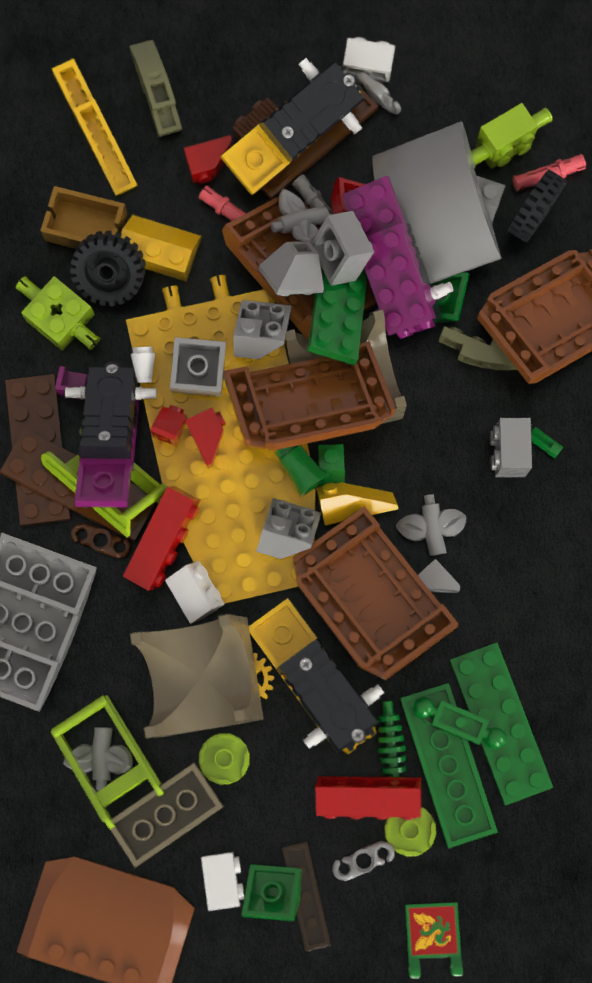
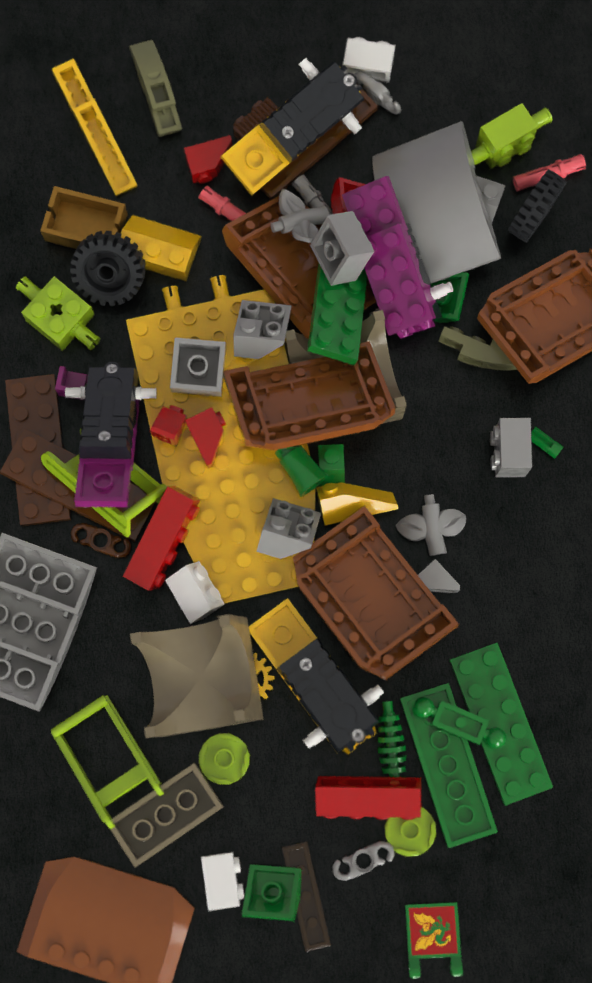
light grey plant [63,727,133,790] -> none
white cone [131,347,156,383] -> none
light grey slope [258,241,324,296] -> none

